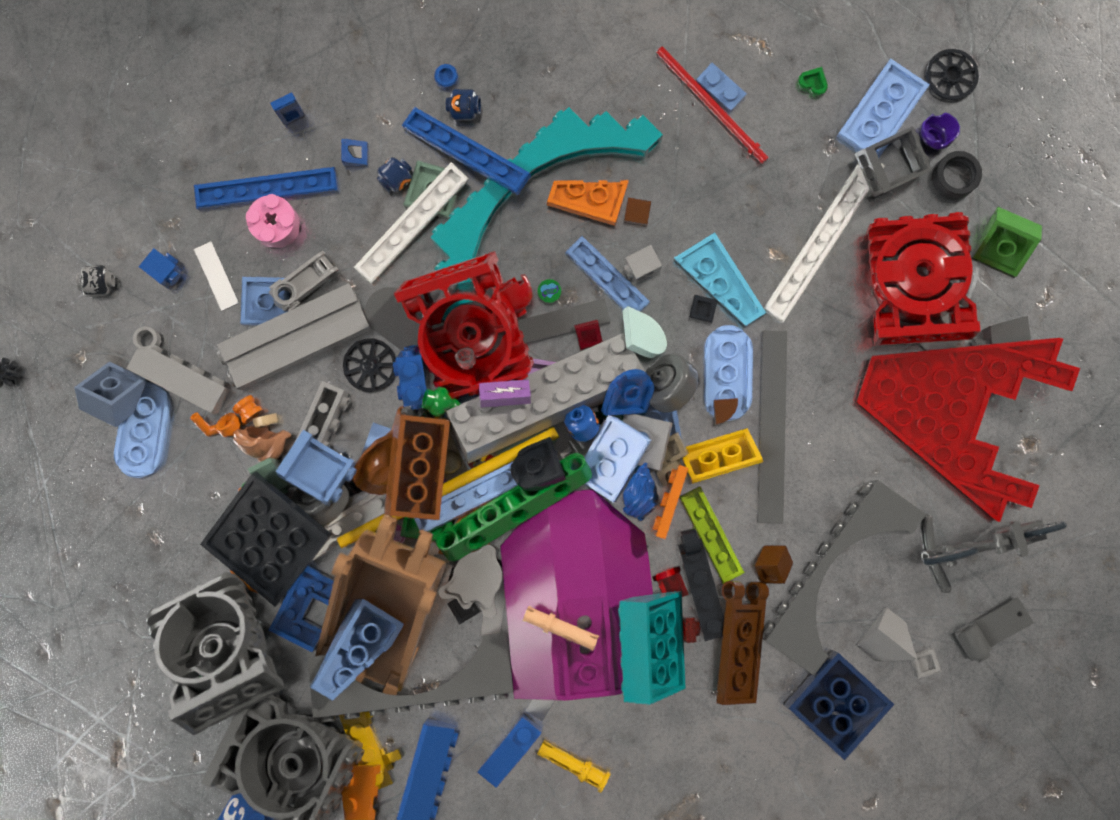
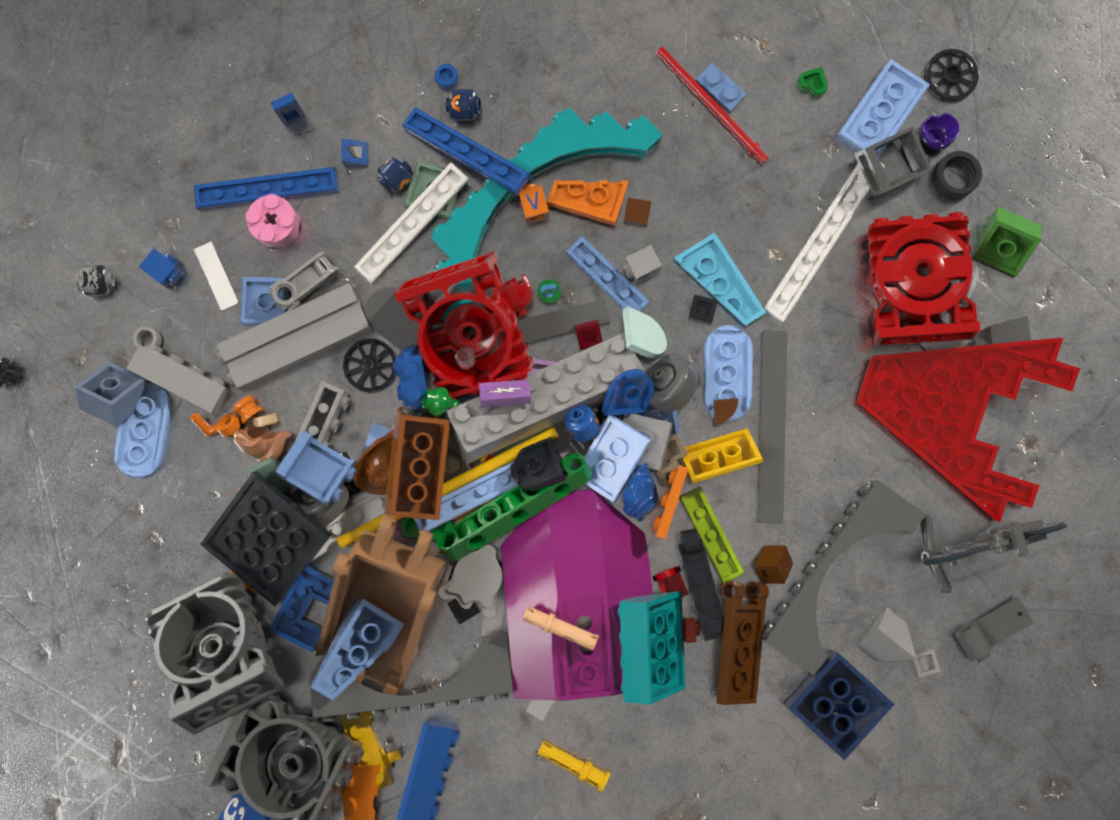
blue slope [477,713,542,788] -> none
none -> orange brick [519,184,549,224]

